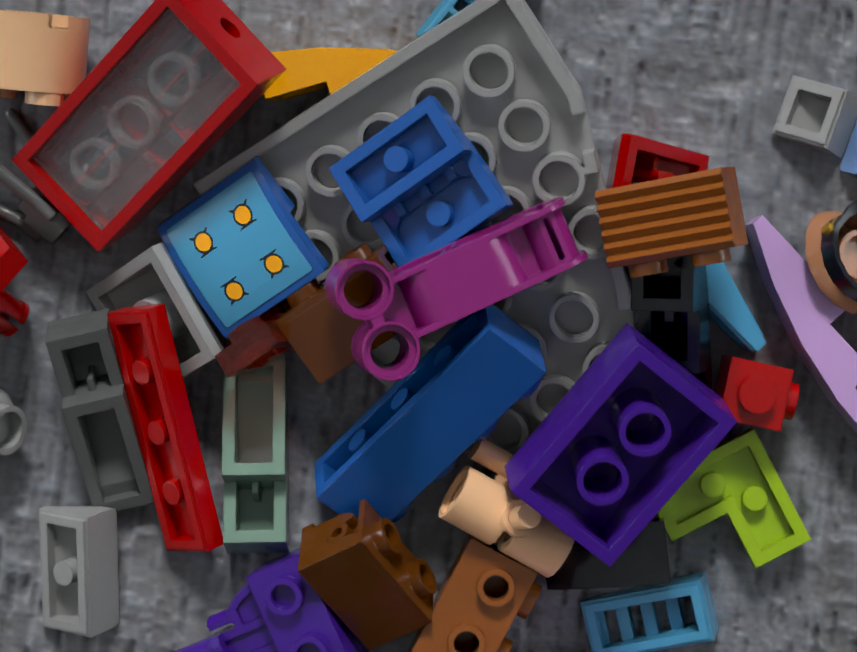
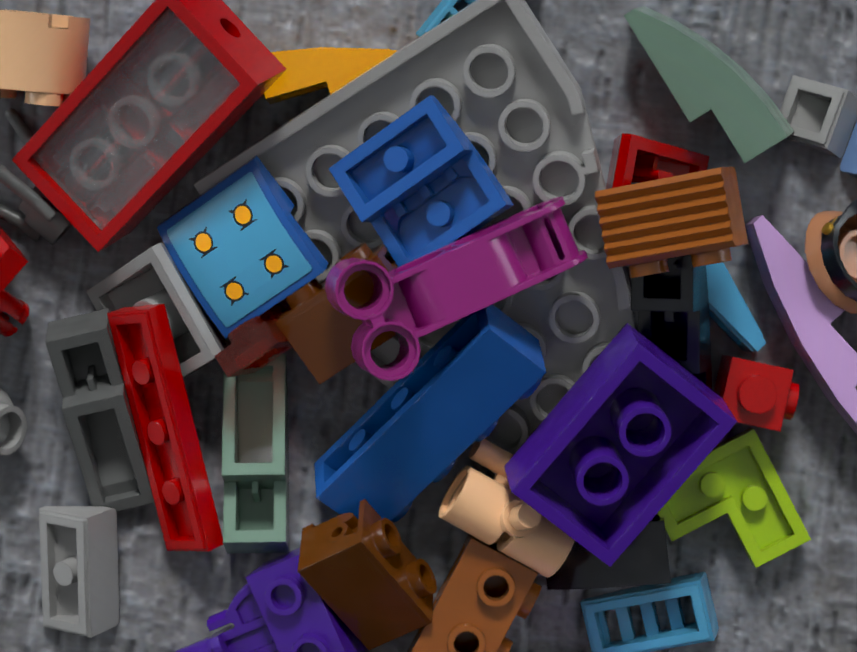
none -> sand green slope [624,6,794,163]

